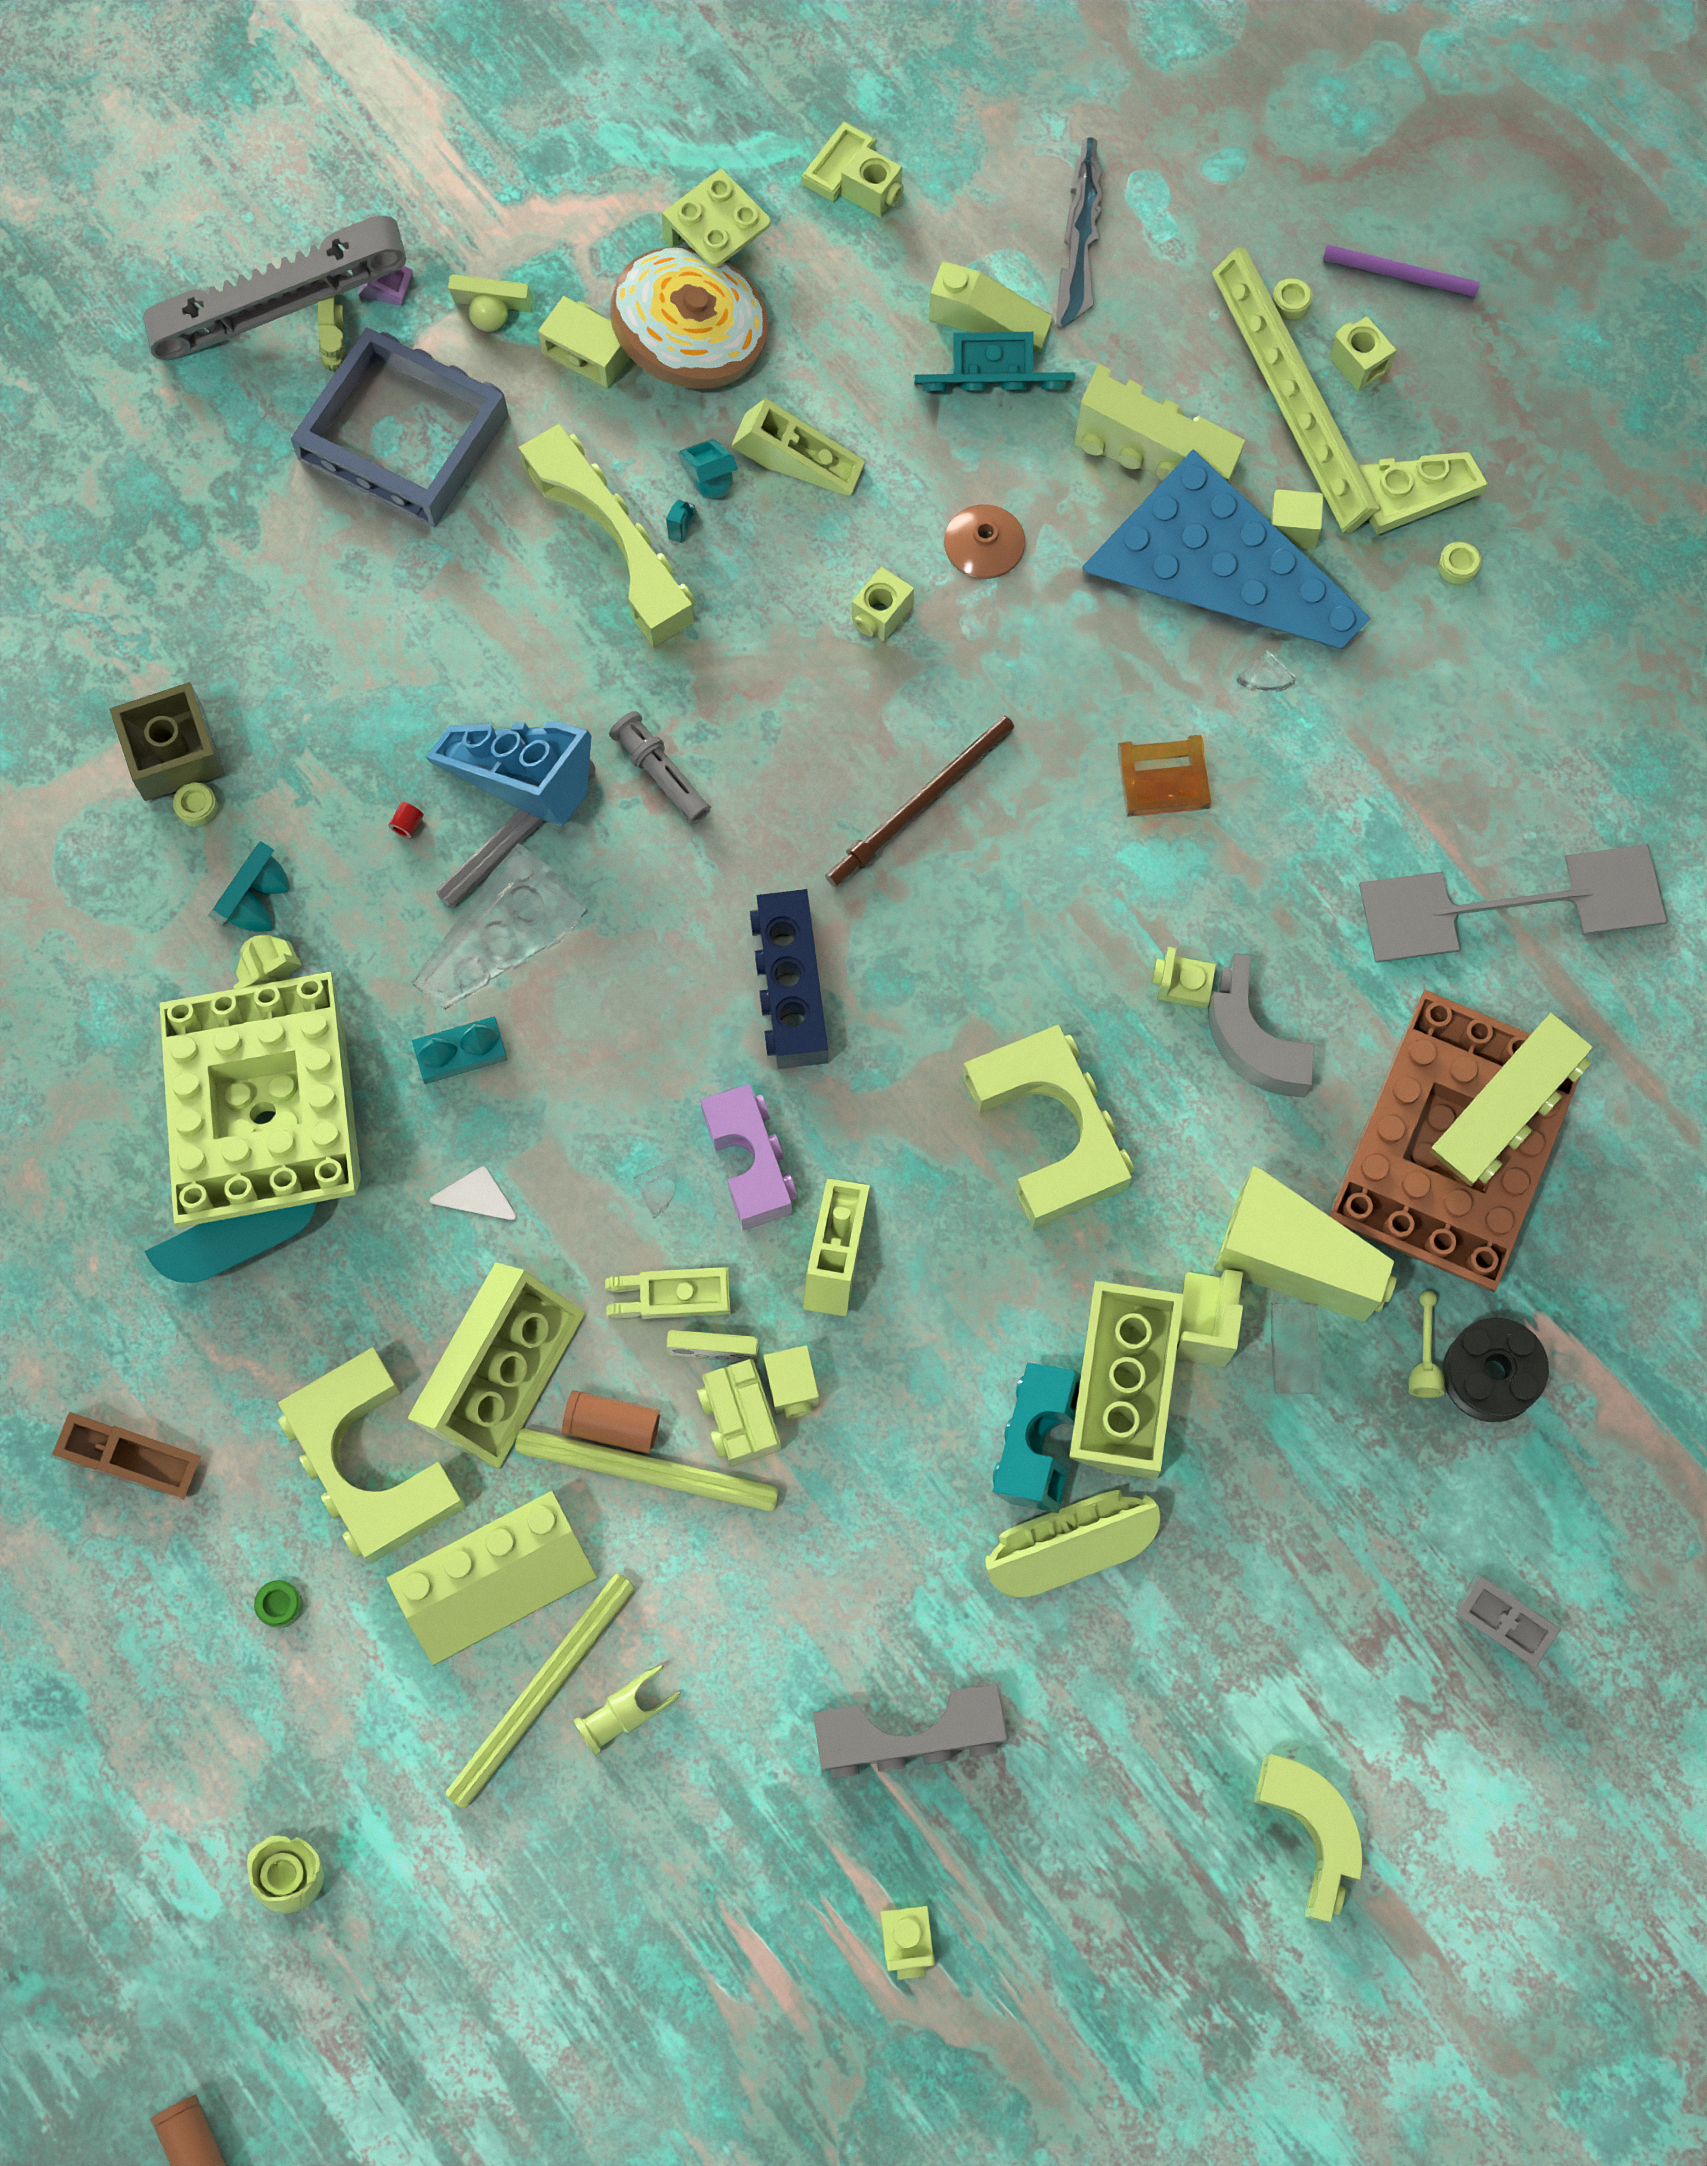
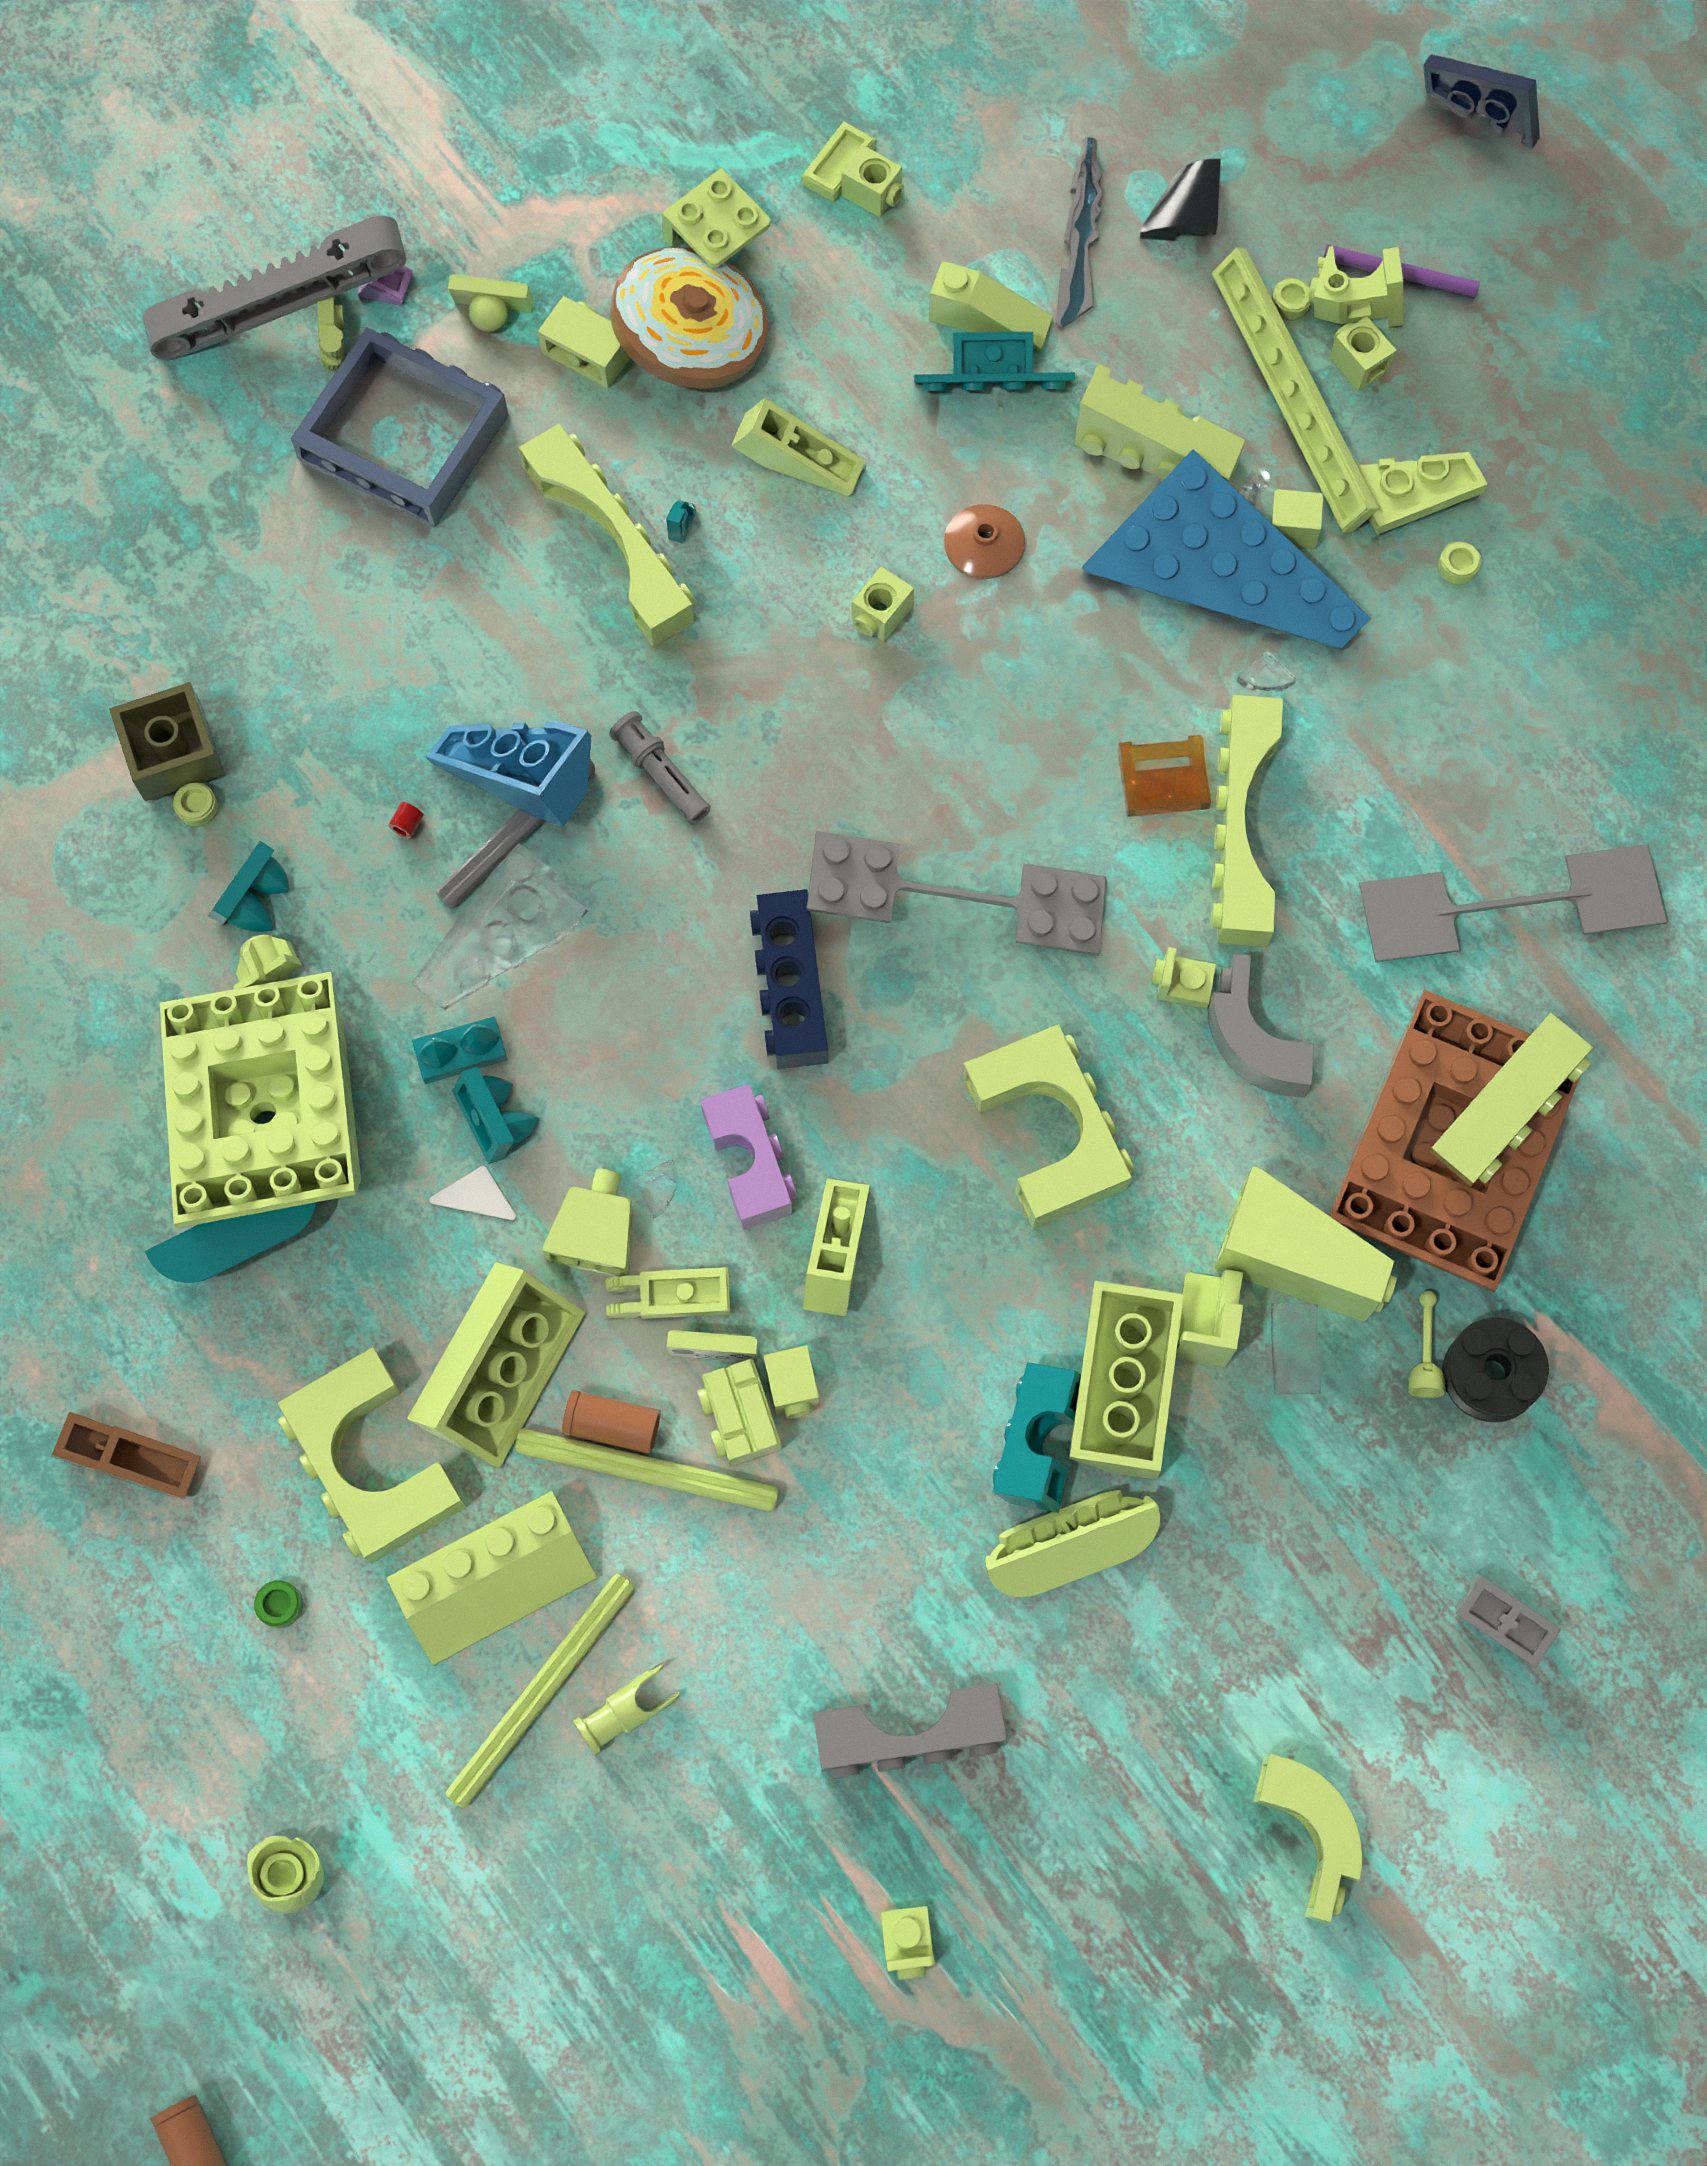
teal tile [678,438,738,499] -> none
reddish brown bar [825,715,1014,887] -> none
none -> teal tile [452,1066,539,1164]
none -> yellowish green torso [542,1169,633,1276]
none -> light grey hinge [806,831,1106,956]
none -> black slope [1140,158,1221,241]
none -> yellowish green arch [1210,695,1283,947]
none -> clear tile [1240,467,1271,506]
none -> yellowish green tile [1308,246,1404,327]
none -> dark blue wing [1423,54,1540,149]

